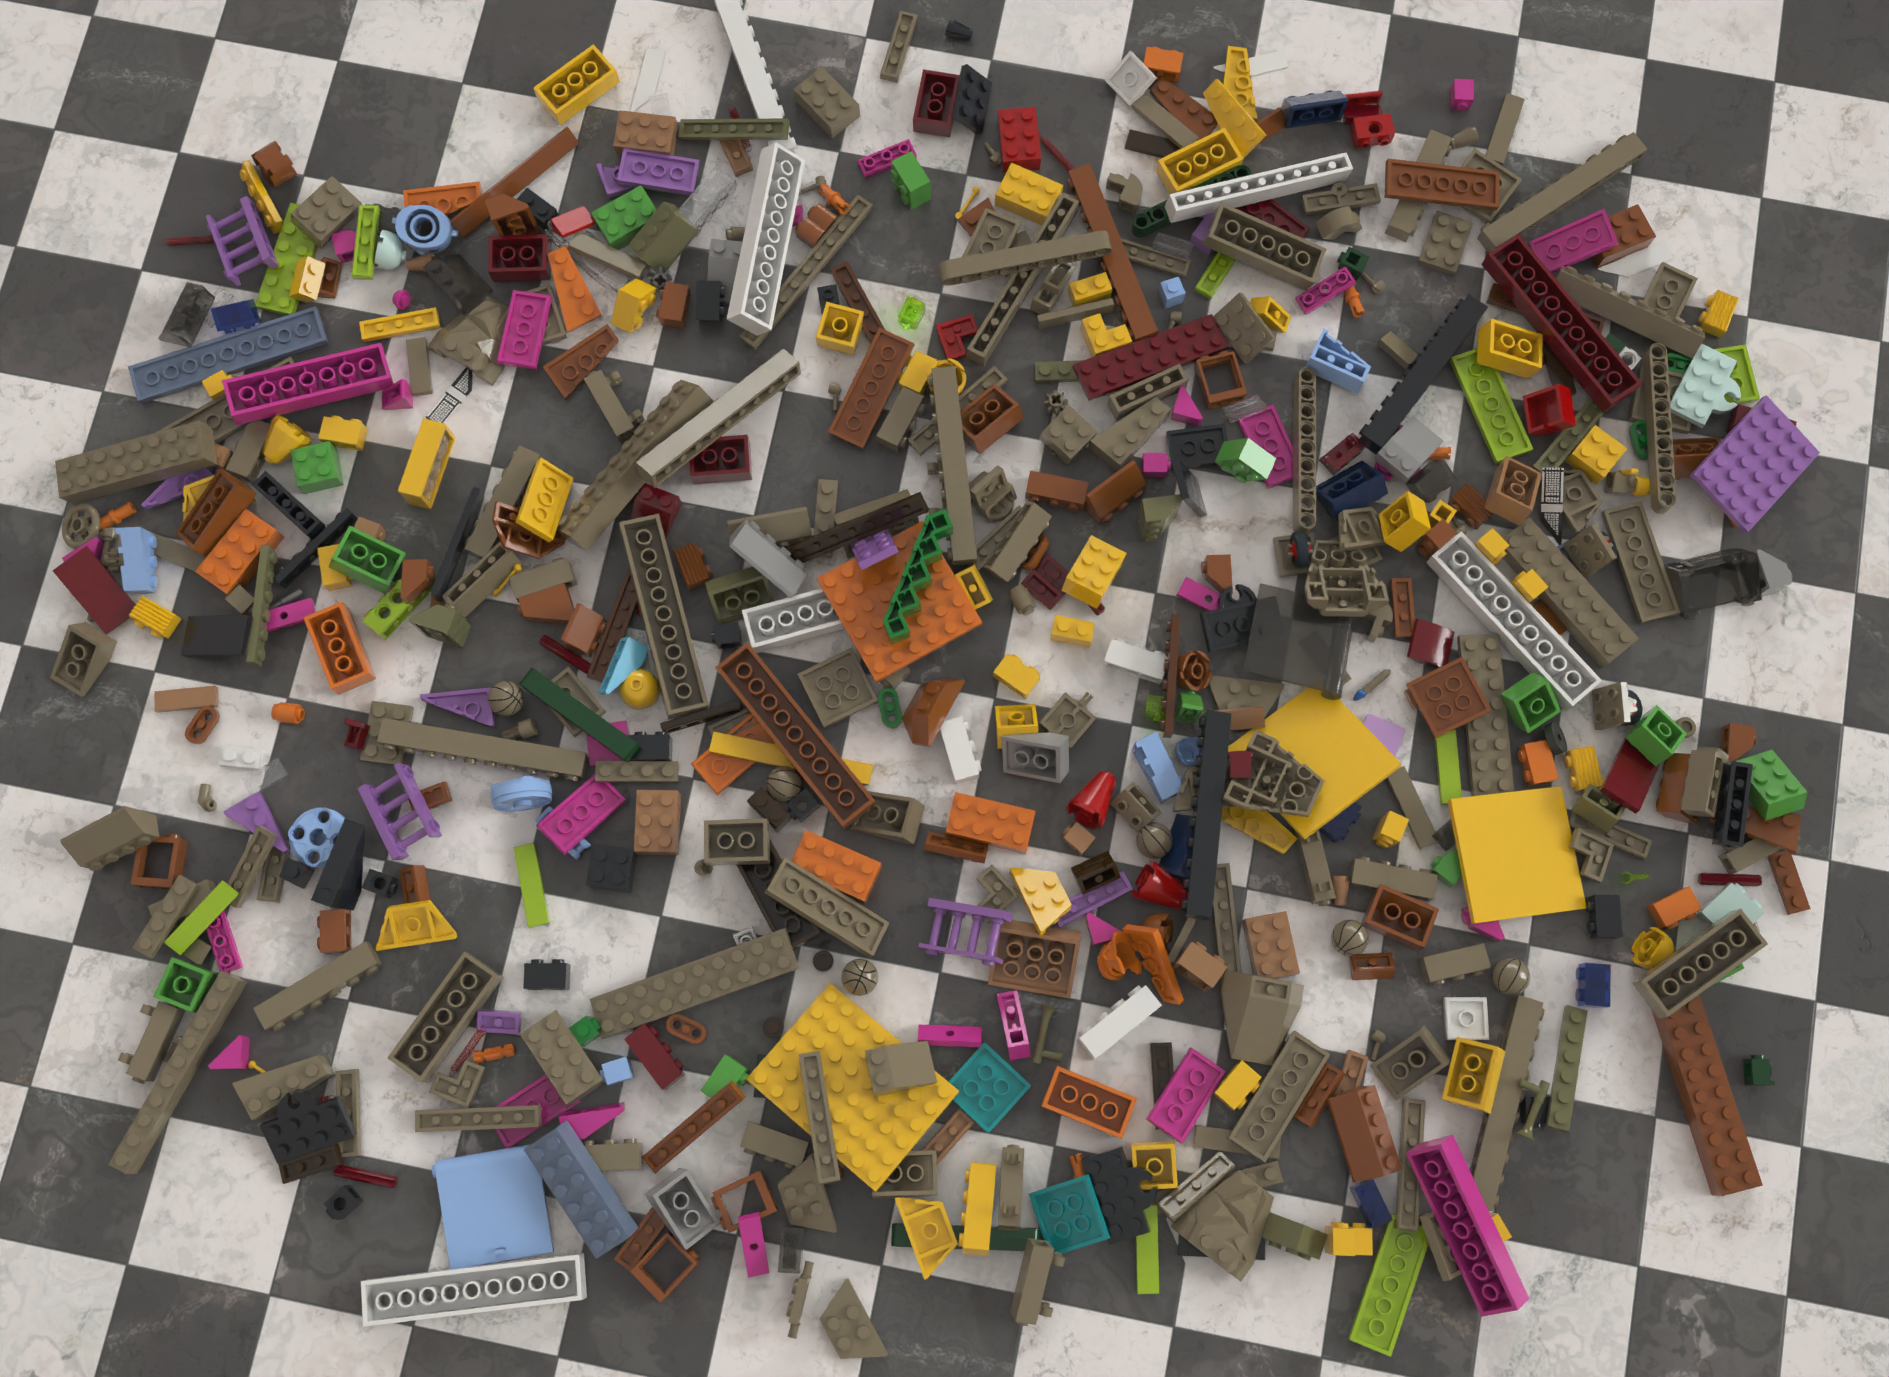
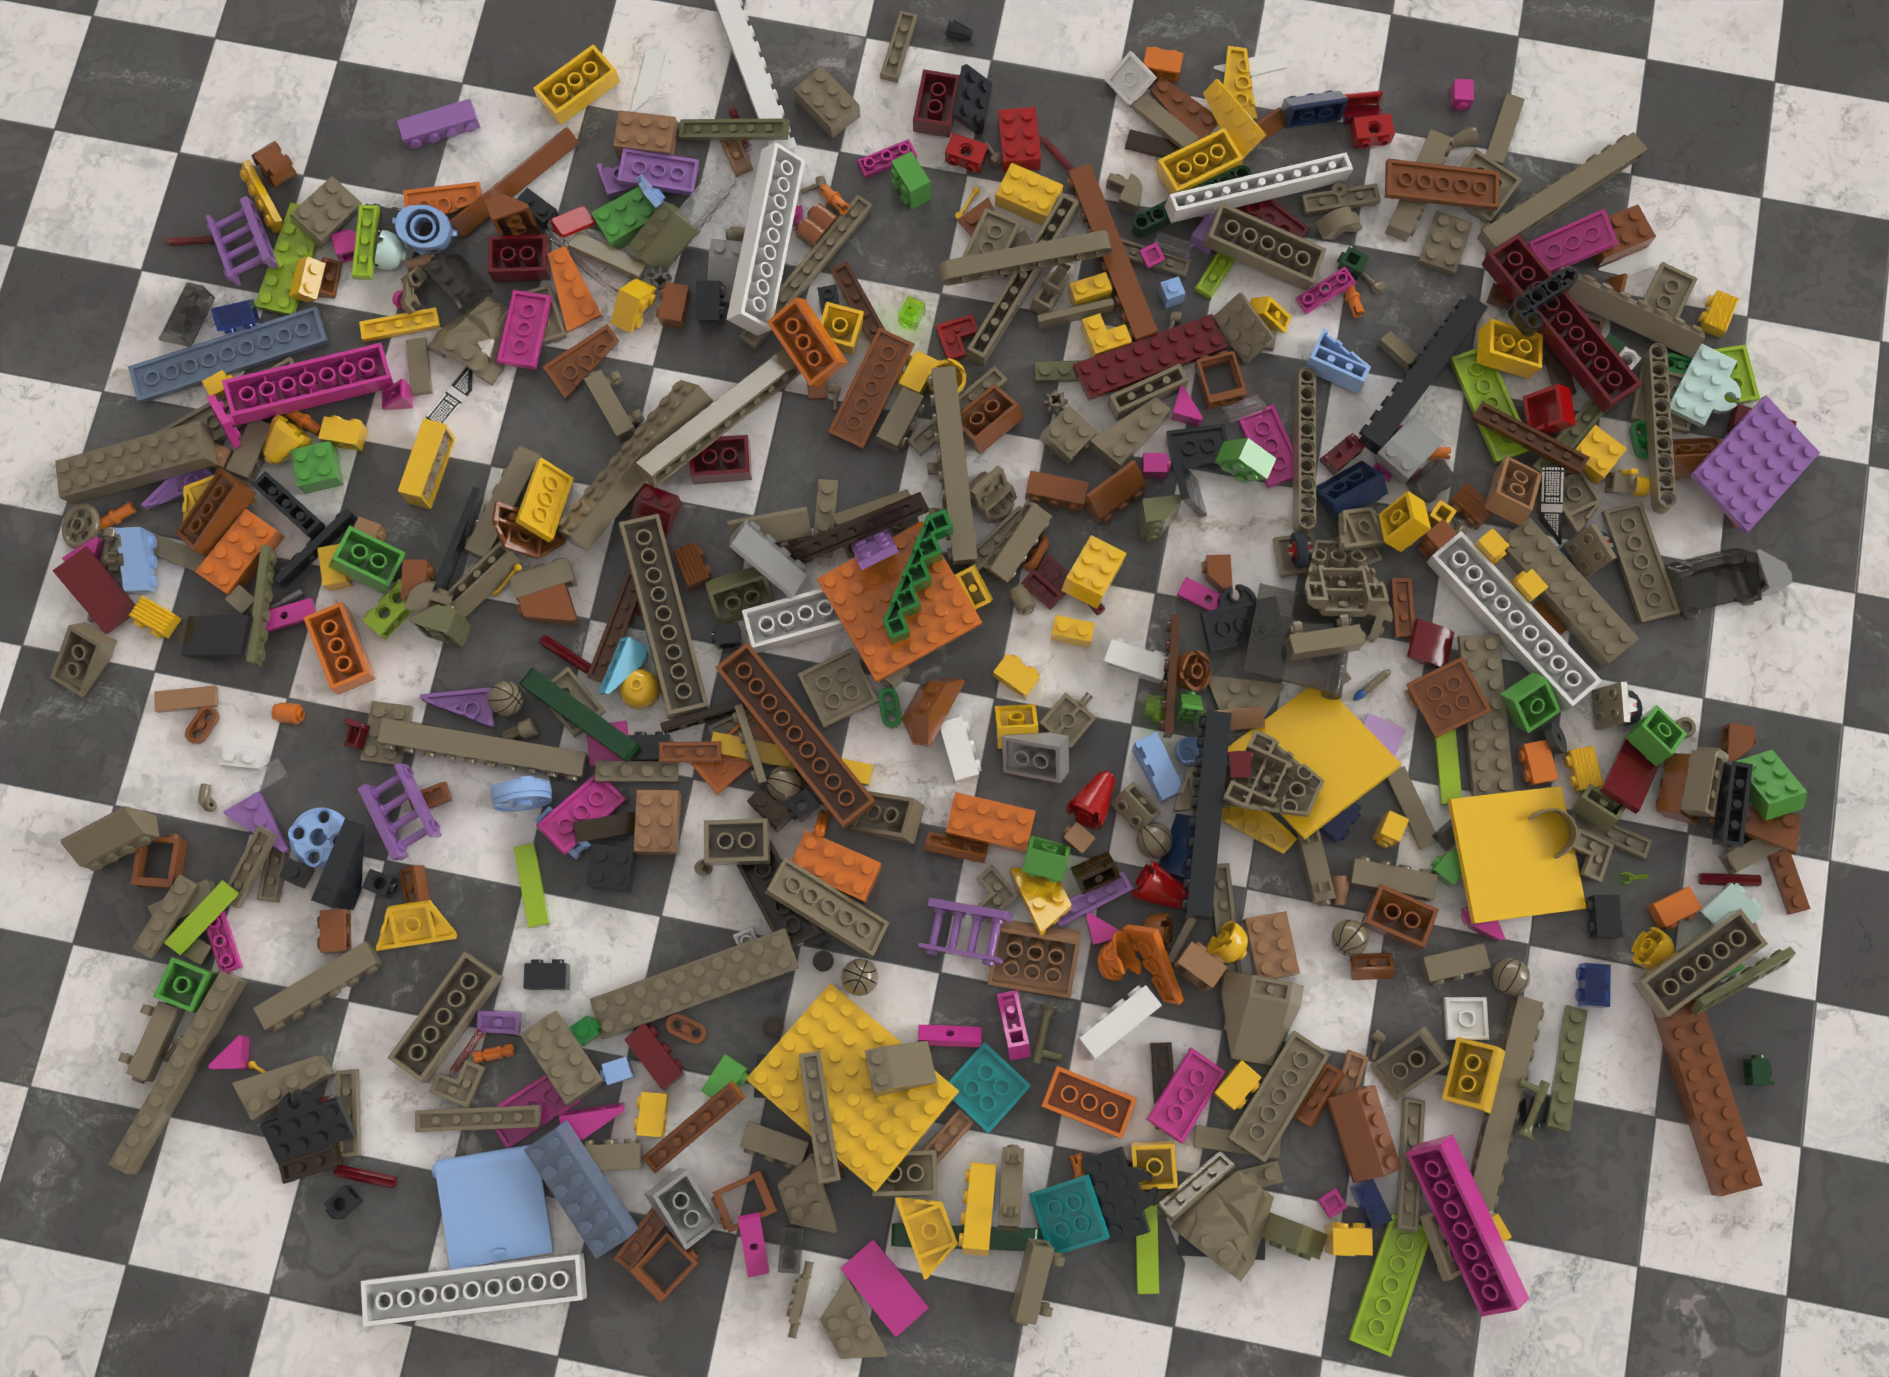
dark orange slope [561,603,607,658] -> none
none -> dark pink plate [207,394,242,449]
none -> orange pin [284,411,321,437]
none -> medium lavender brick [397,99,481,149]
none -> dark tan piece [400,265,428,315]
none -> dark tan brick [404,581,453,613]
none -> dark brown tile [572,812,635,843]
none -> yellow brick [634,1092,670,1138]
none -> light blue wing [636,174,665,208]
none -> dark orange tile [659,741,721,764]
none -> dark tan plate [732,704,767,786]
none -> orange brick [767,298,848,387]
none -> dark orange slope [807,381,828,400]
none -> orange axle [813,810,830,837]
none -> dark pink tile [840,1239,929,1337]
none -> red brick [945,133,988,173]
none -> bright green brick [1022,836,1071,882]
none -> dark pink plate [1139,242,1165,269]
none -> yellow cylinder [1207,920,1248,963]
none -> dark tan brick [1284,614,1366,661]
none -> dark pink tile [1317,1188,1348,1219]
none -> reddish brown plate [1471,401,1590,476]
none -> black beam [1507,267,1578,337]
none -> dark tan piece [1528,808,1578,859]
none -> dark orange slope [1606,273,1628,293]
none -> olive plate [1691,947,1796,1016]

